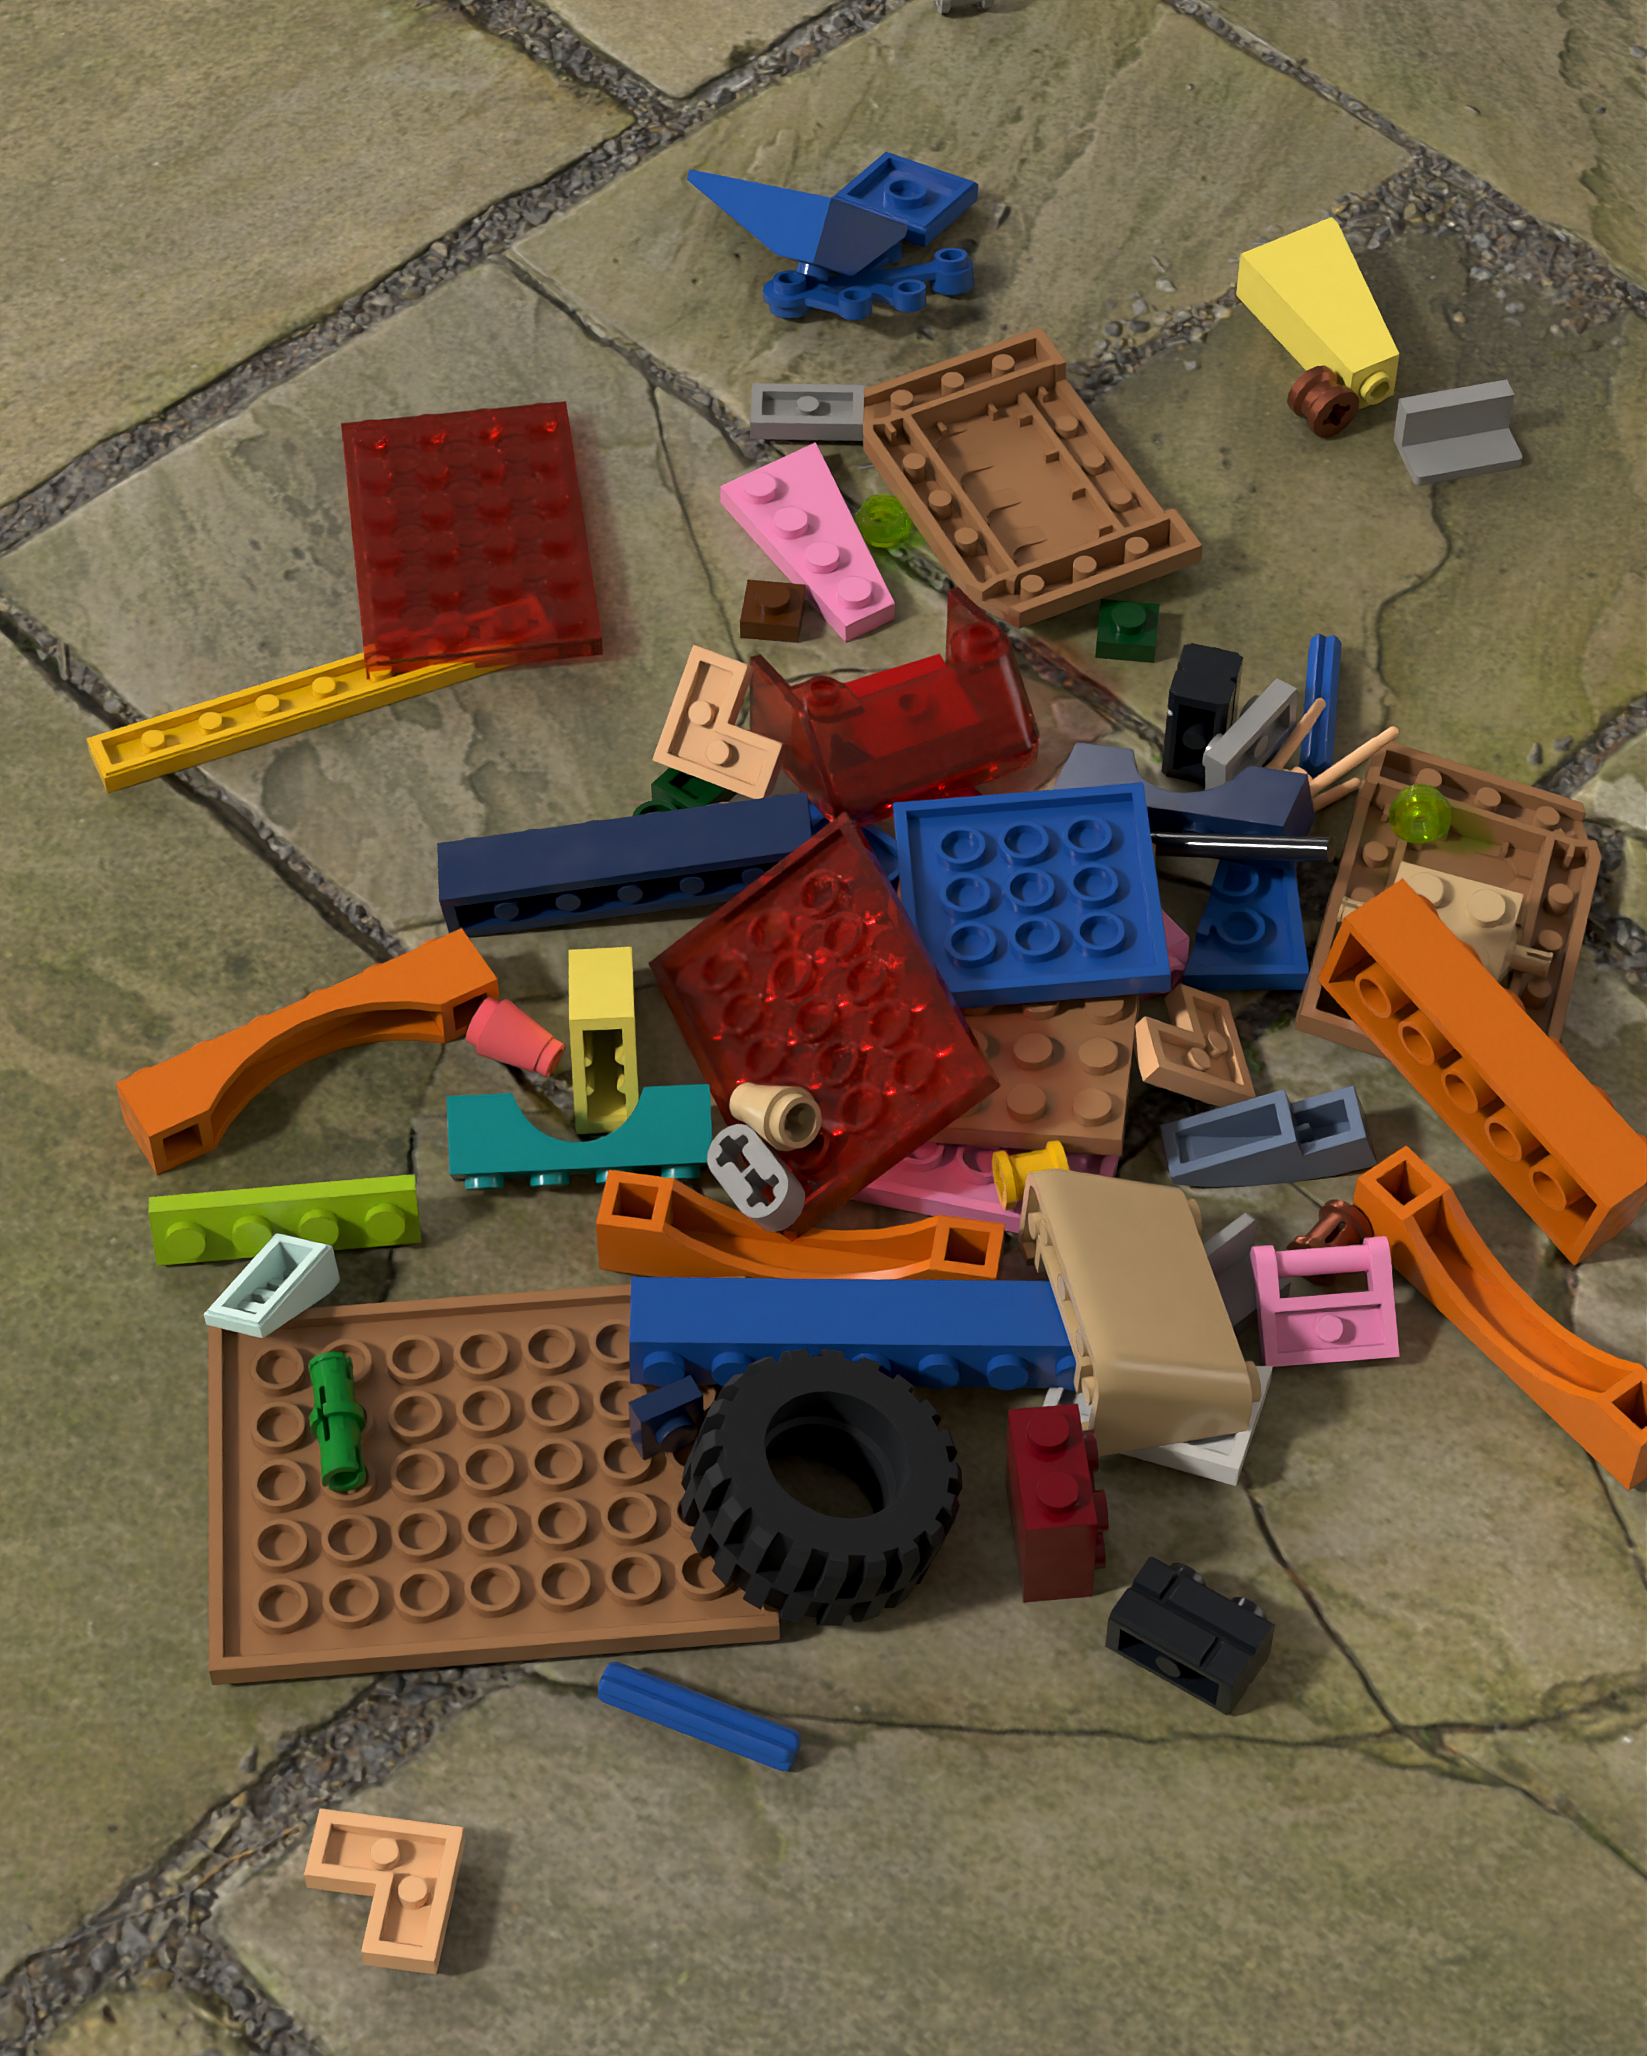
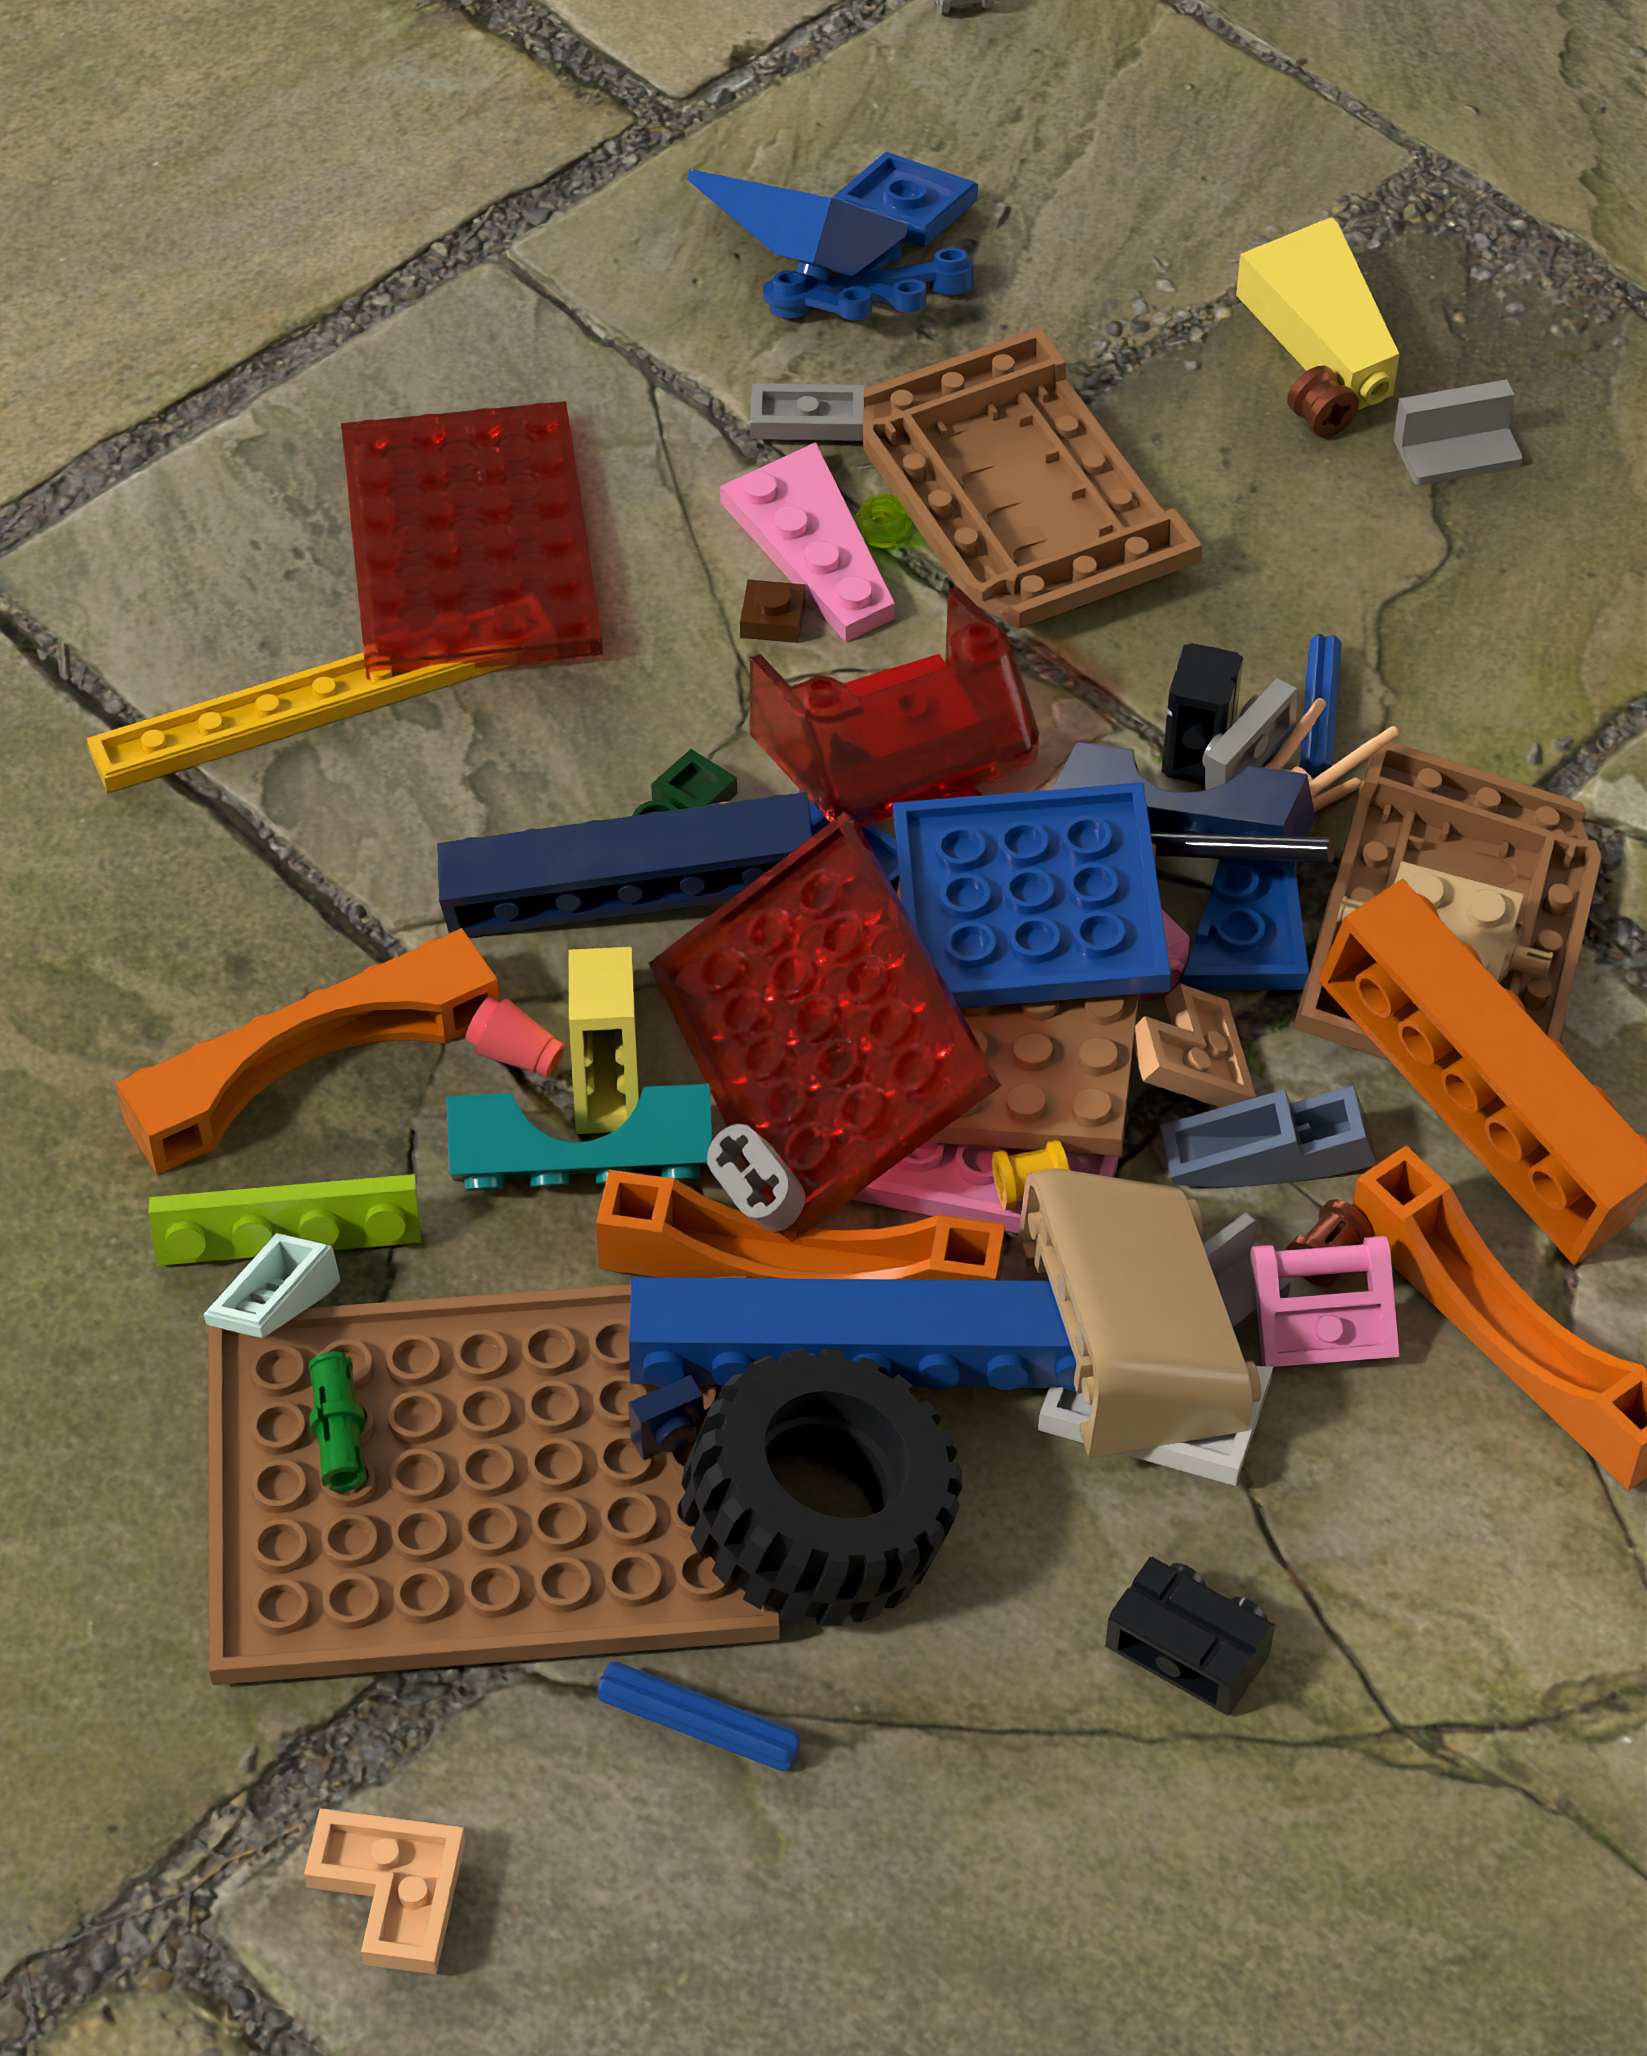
light nougat plate [652,645,789,799] -> none
tan cone [729,1082,822,1151] -> none
dark red brick [1005,1403,1109,1603] -> none
dark green plate [1095,599,1160,663] -> none
clear neon green plate [1389,784,1452,843] -> none

